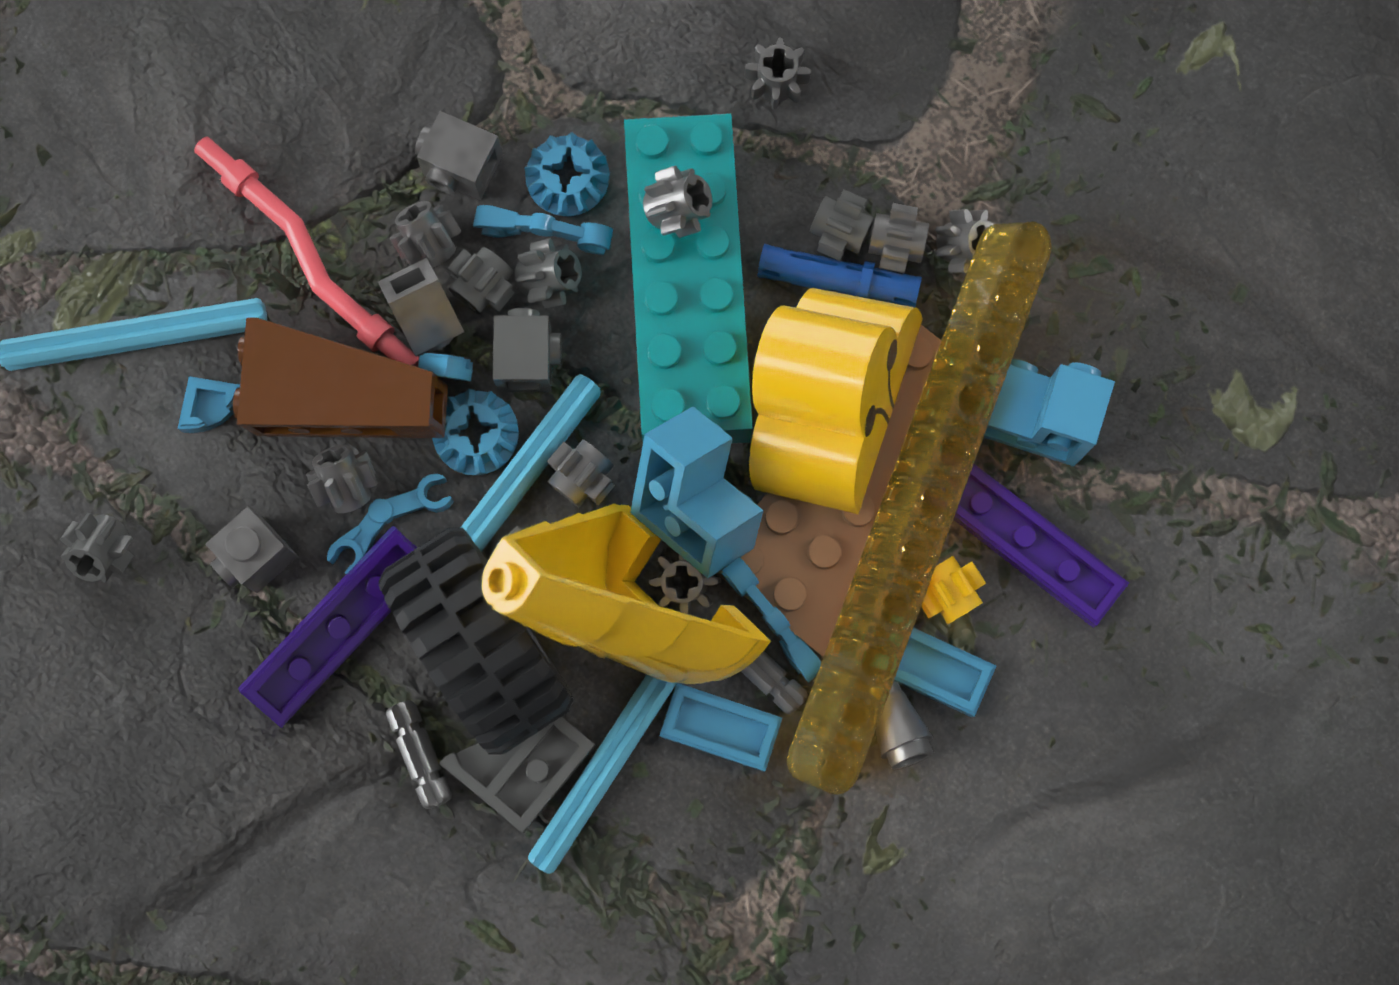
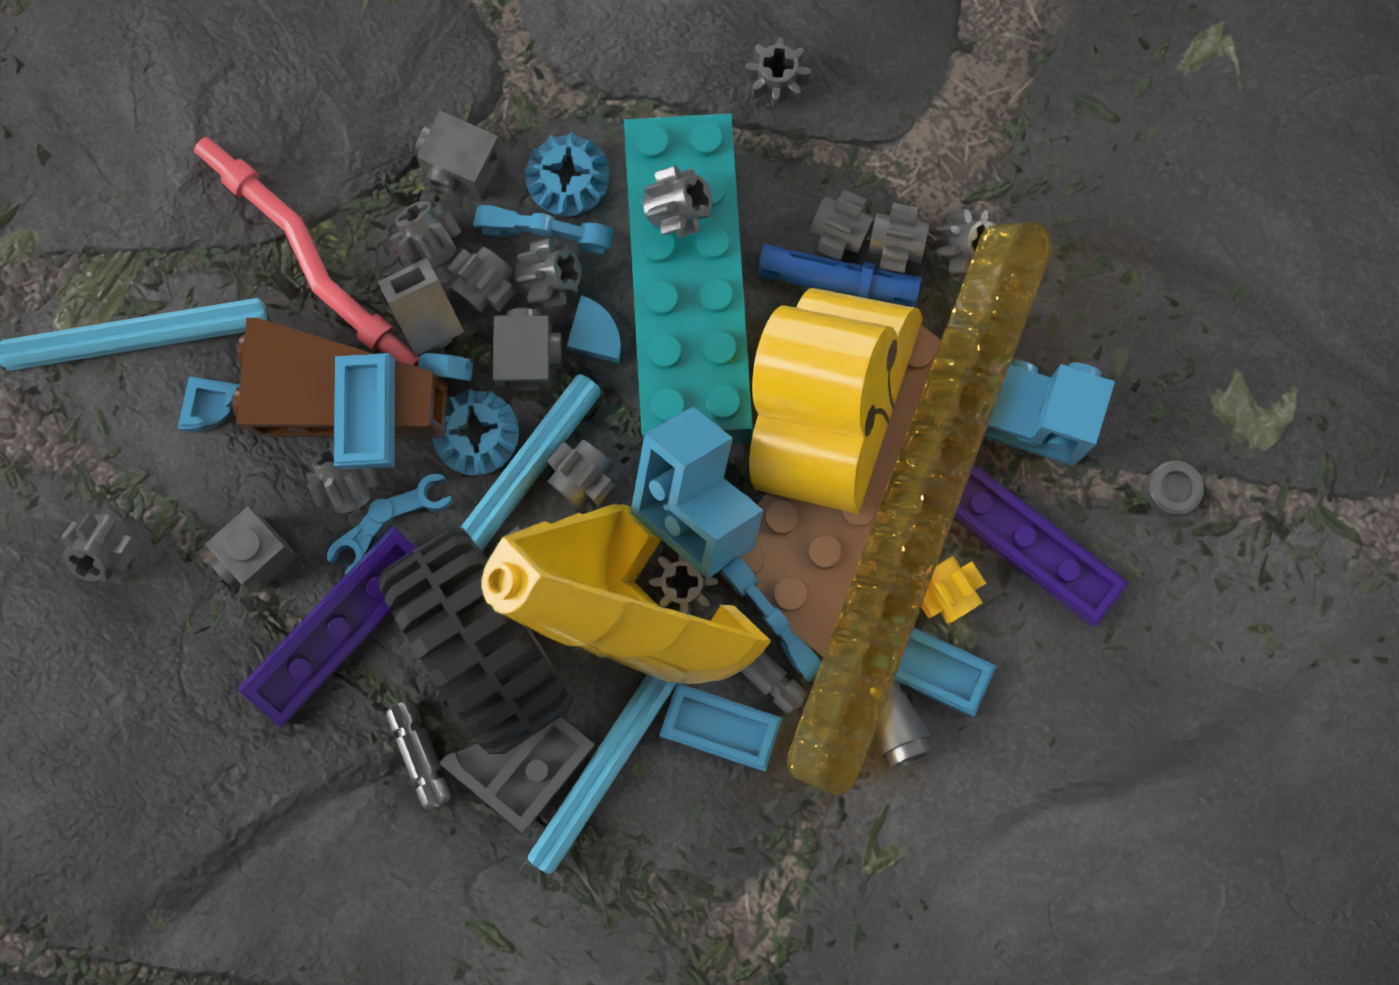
none -> dark azure tile [334,353,395,470]
none -> dark azure tile [567,296,621,364]
none -> flat silver tile [1145,461,1204,517]

